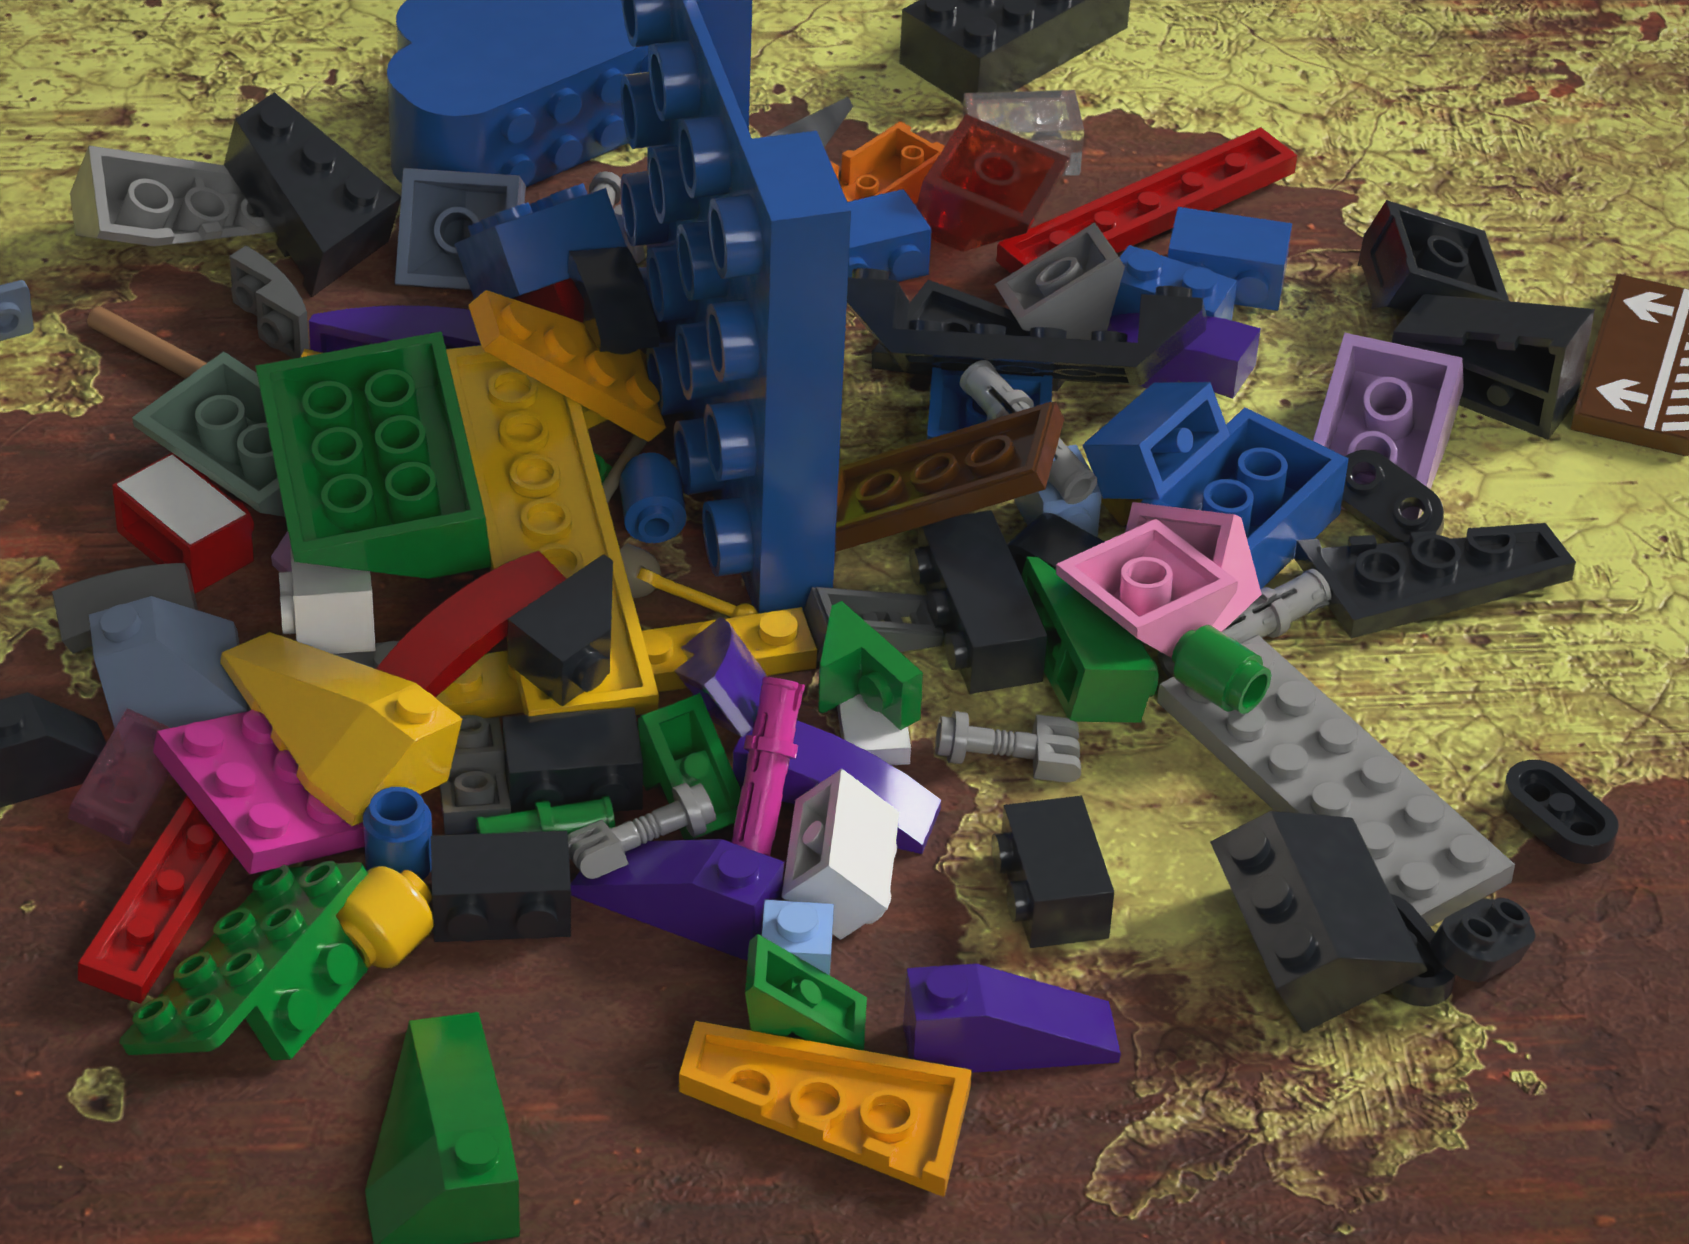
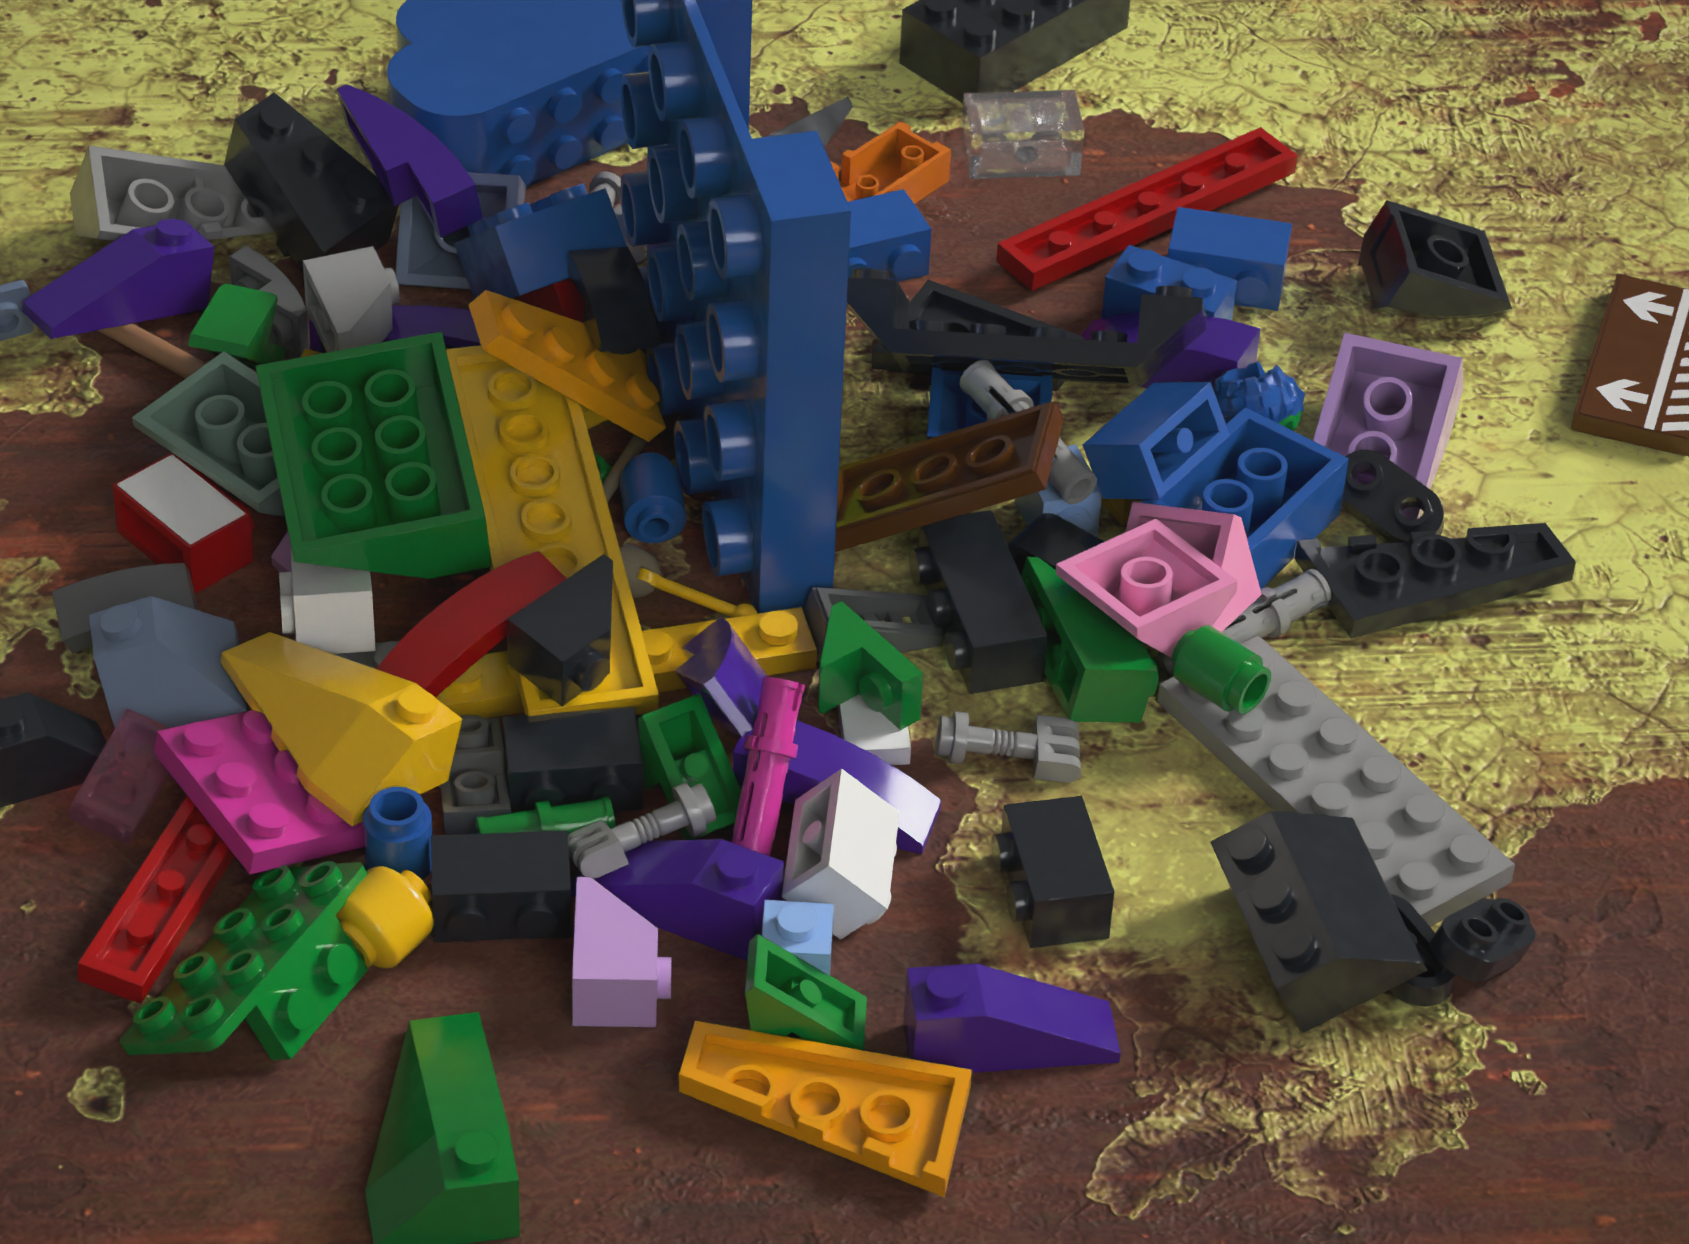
clear red slope [916,114,1070,252] -> none
light grey slope [995,223,1125,340] -> none
black wedge [1392,294,1595,440] -> none
black plate [1502,760,1619,864] -> none
none -> dark purple slope [22,219,214,339]
none -> green slope [188,284,286,367]
none -> light grey slope [303,246,400,352]
none -> dark purple slope [337,84,483,238]
none -> lavender slope [572,877,671,1027]
none -> blue piece [1214,361,1305,431]

